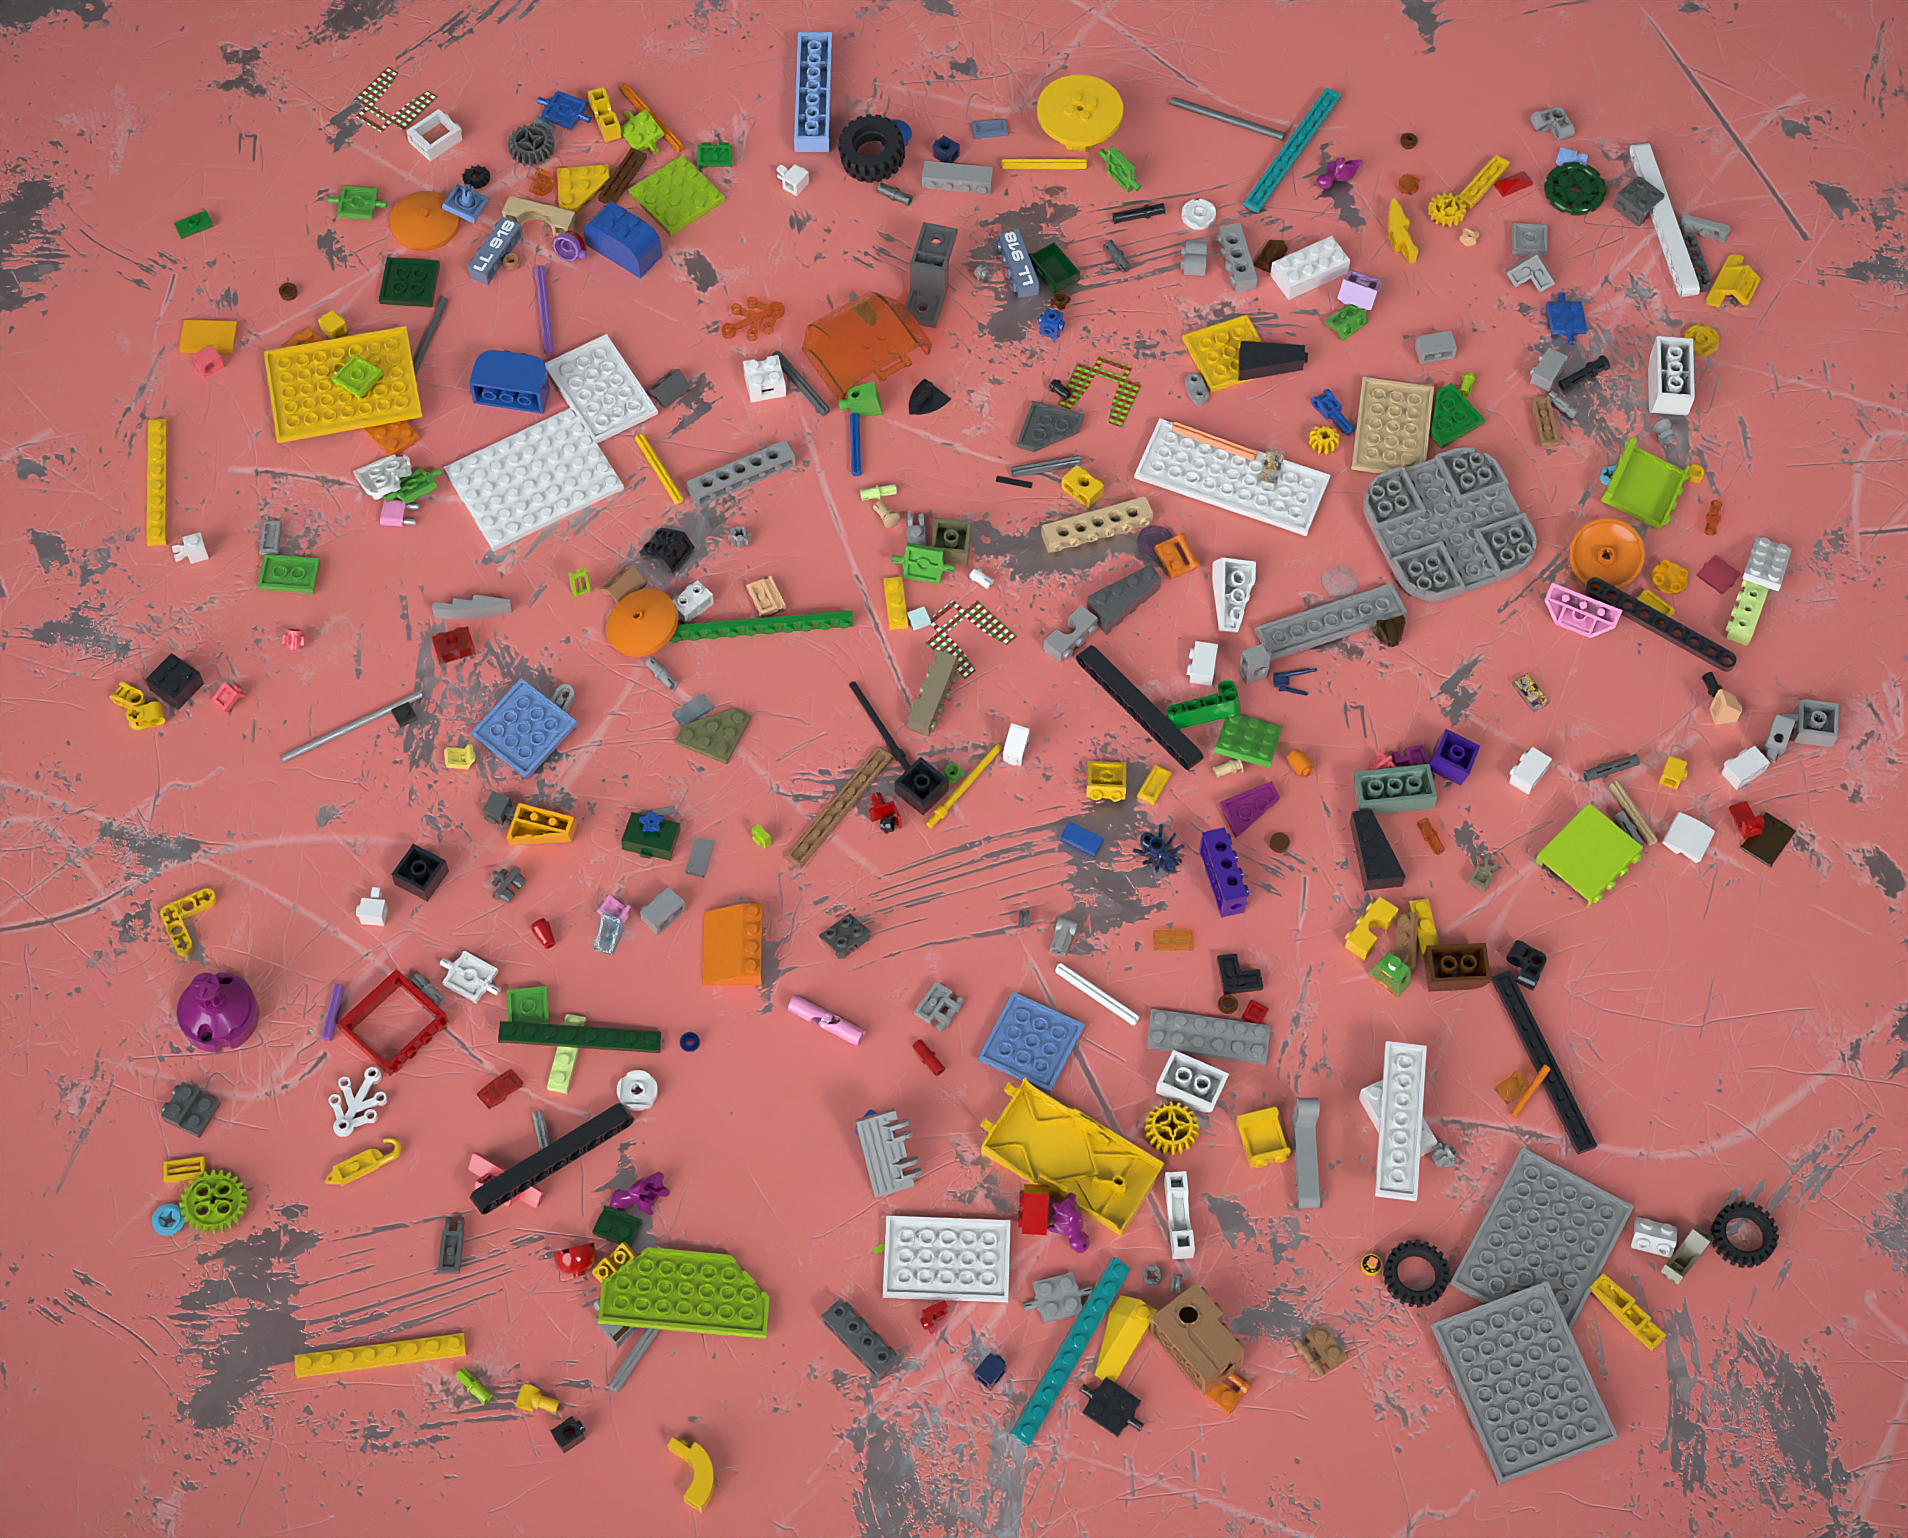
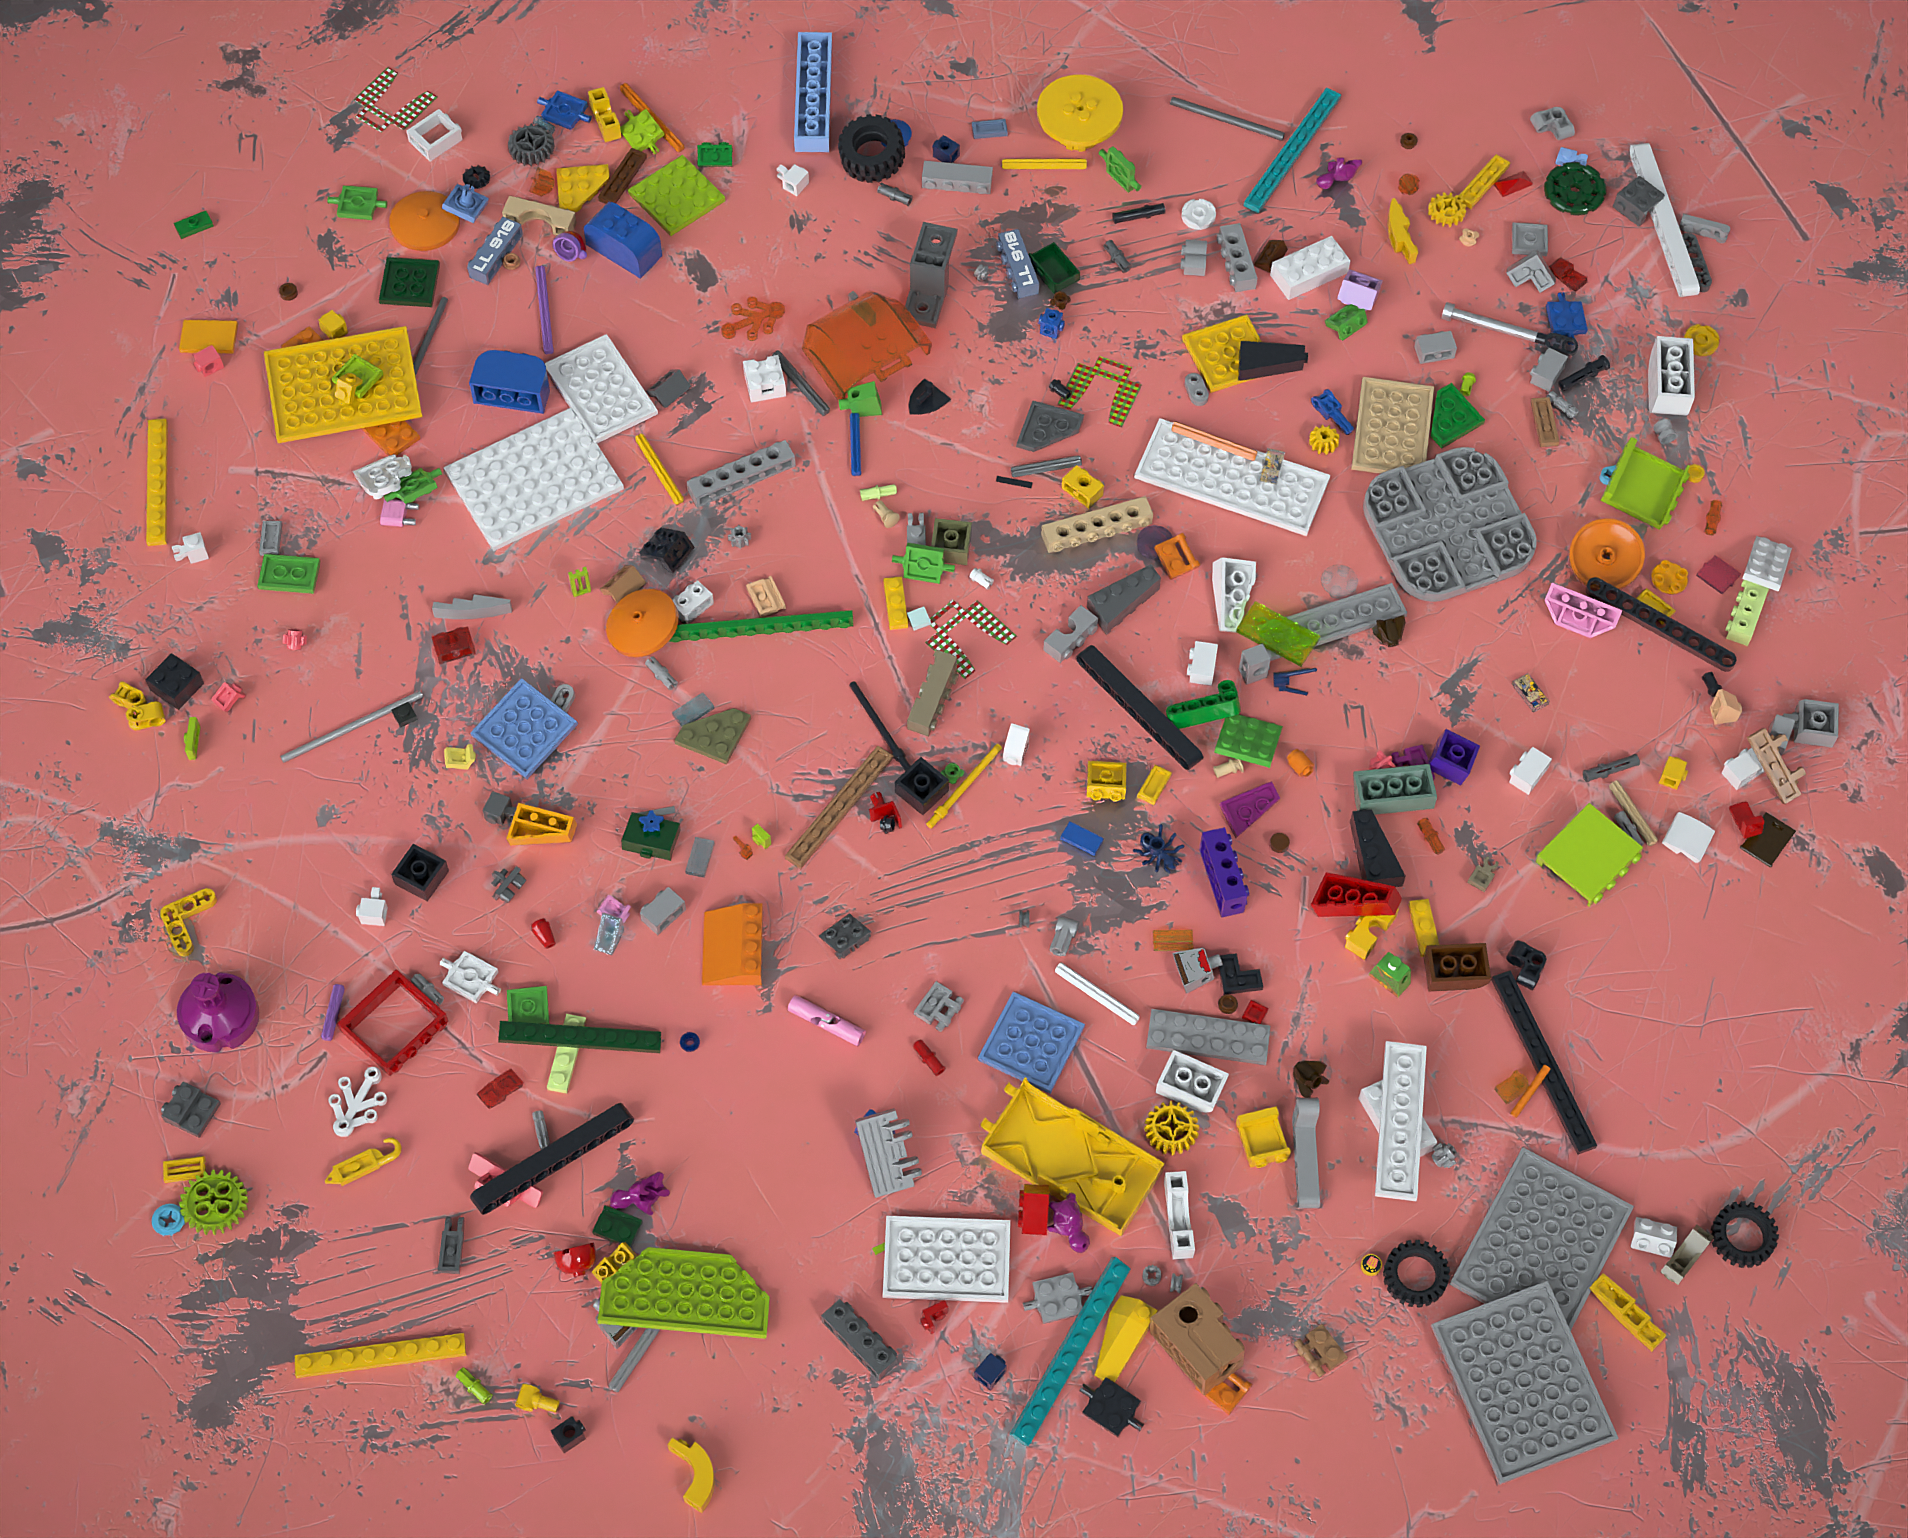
white plate [617,1070,658,1111] -> none
medium nougat plate [1395,912,1418,969] -> none
yellow plate [1706,254,1761,307] -> none
none -> lime plate [184,717,201,760]
none -> yellow bracket [335,373,363,404]
none -> clear orange hand [733,836,753,860]
none -> light grey torso [1172,948,1223,993]
none -> clear neon green plate [1236,601,1320,667]
none -> dark brown brick [1293,1061,1329,1098]
none -> red wedge [1311,872,1402,917]
none -> flat silver piece [1441,302,1578,356]
none -> clear red slope [1549,257,1587,292]
none -> medium nougat hinge [1746,728,1806,804]

